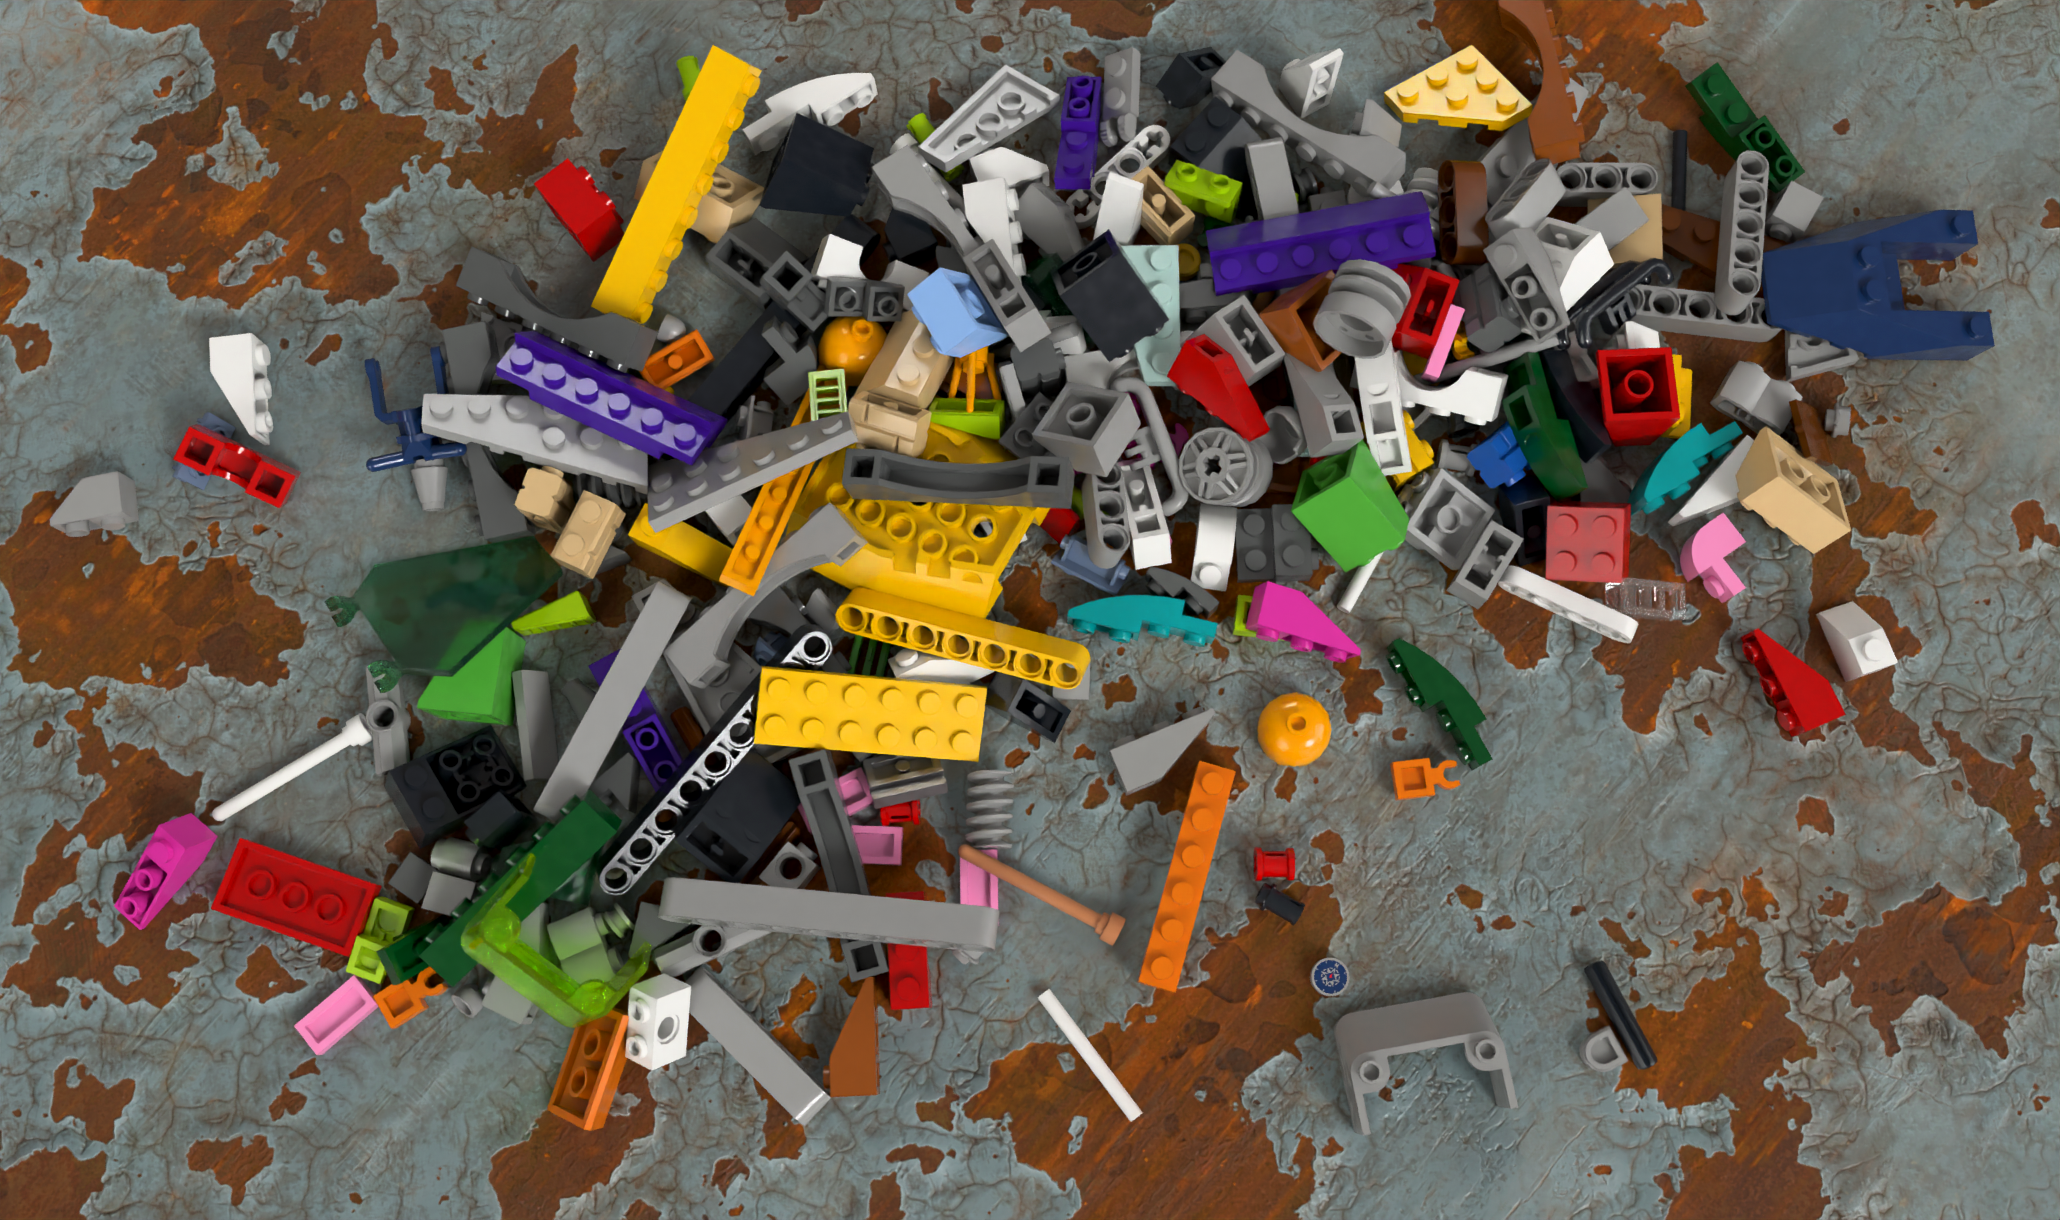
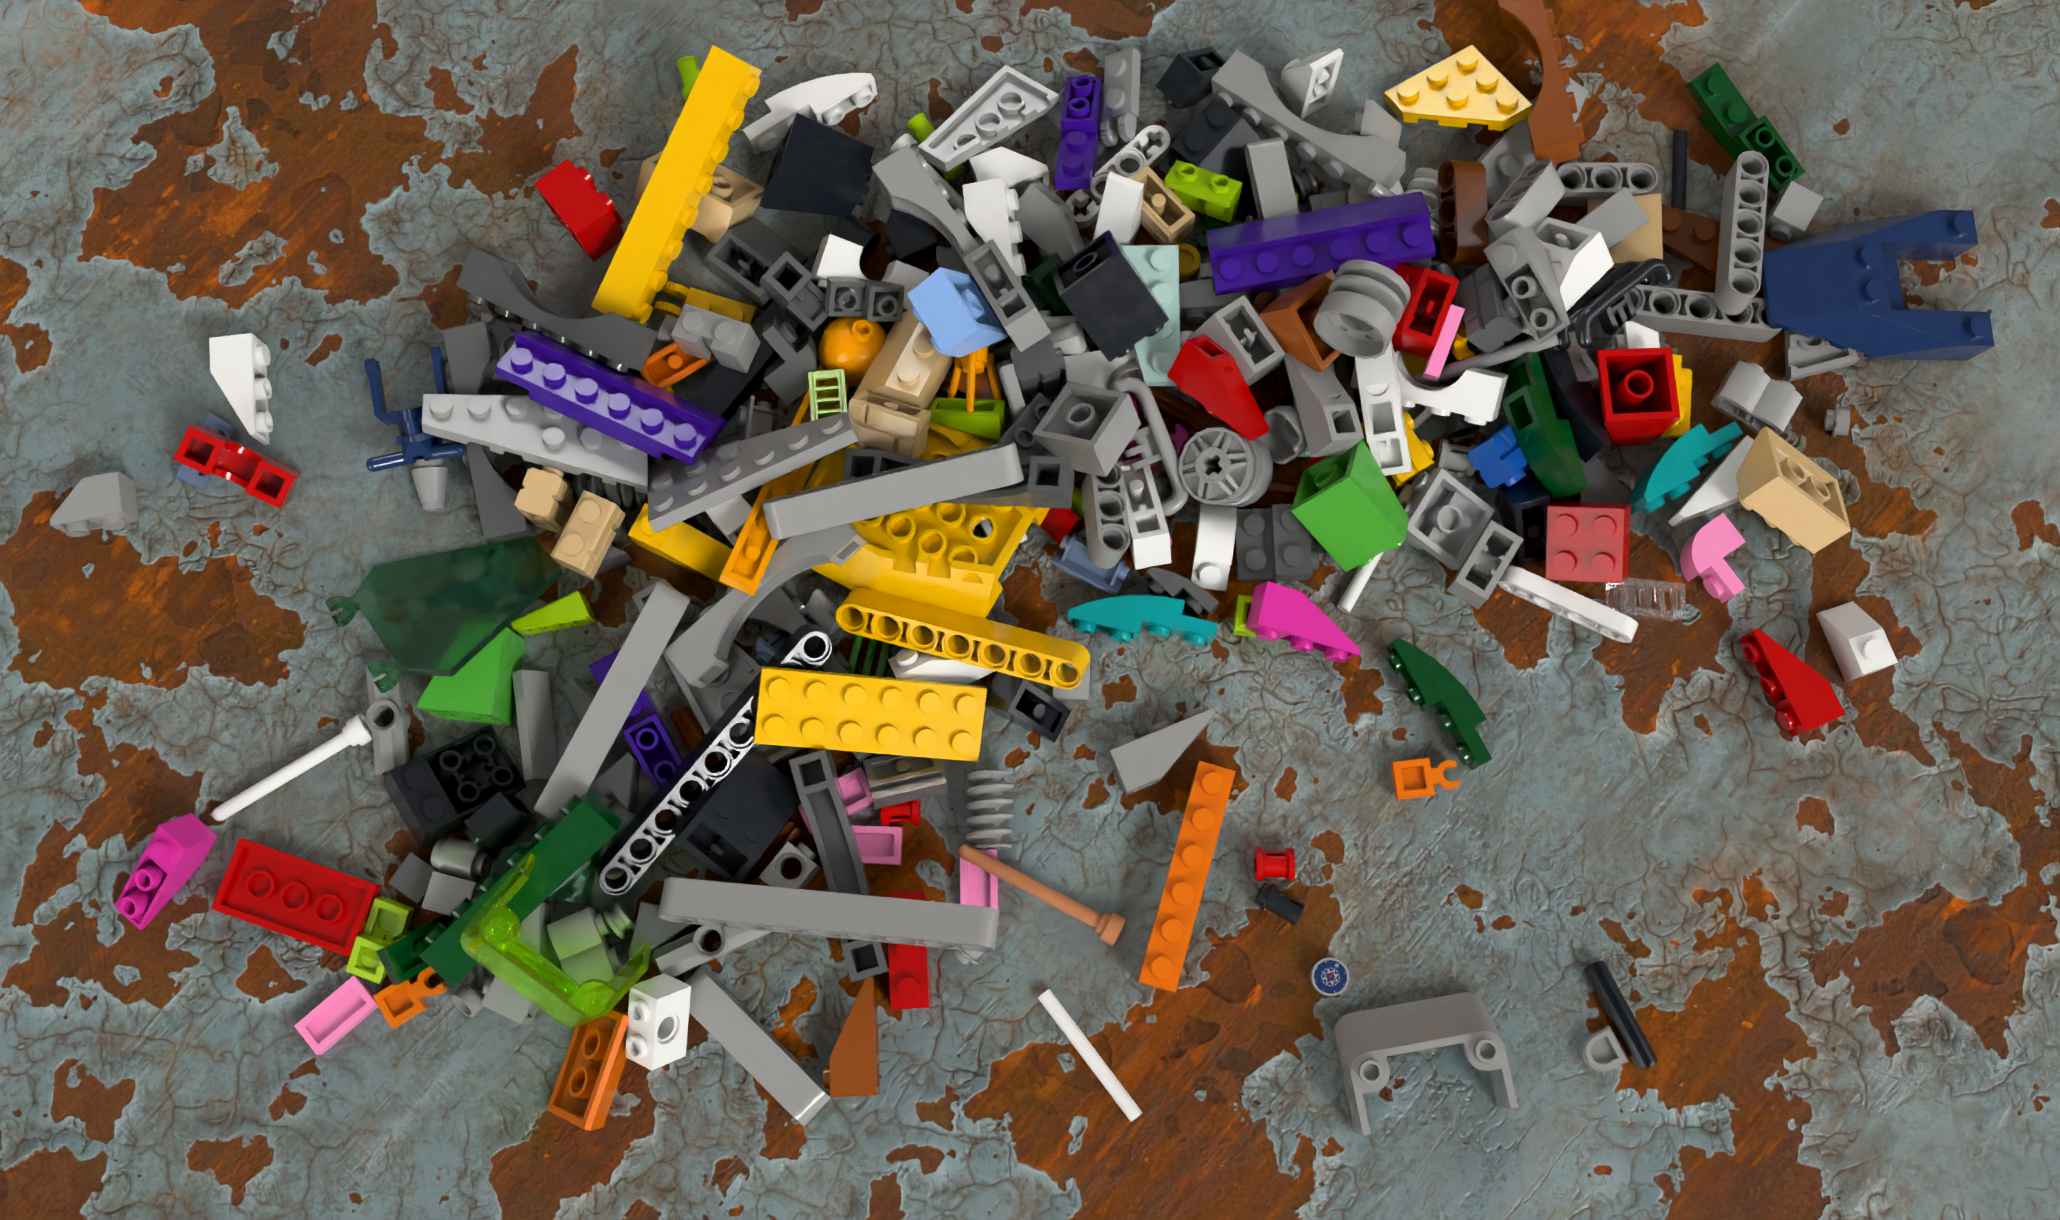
light orange cylinder [1257,692,1332,767] -> none
reddish brown piece [1789,399,1833,467] -> none
none -> yellow hinge [654,281,758,326]
none -> light grey brick [671,303,761,374]
none -> light grey beam [761,442,1024,540]
none -> reddish brown axle [1148,386,1232,432]

